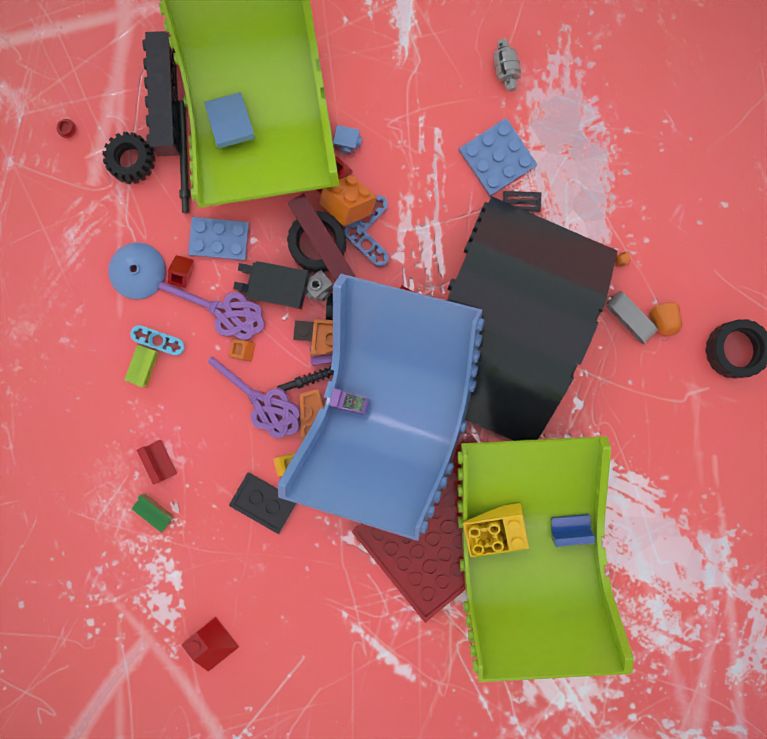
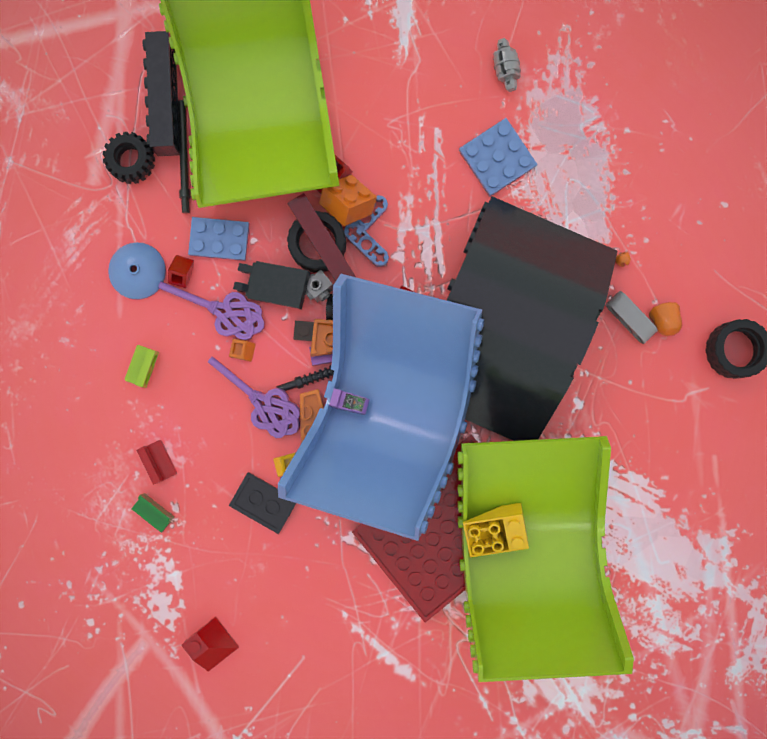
red plate [56,119,76,138] -> none
medium azure beam [130,325,185,356] -> none
medium blue tile [204,92,255,149] -> none
medium blue brick [333,125,363,154] -> none
black tile [503,191,542,212] -> none
blue panel [551,514,595,547] -> none

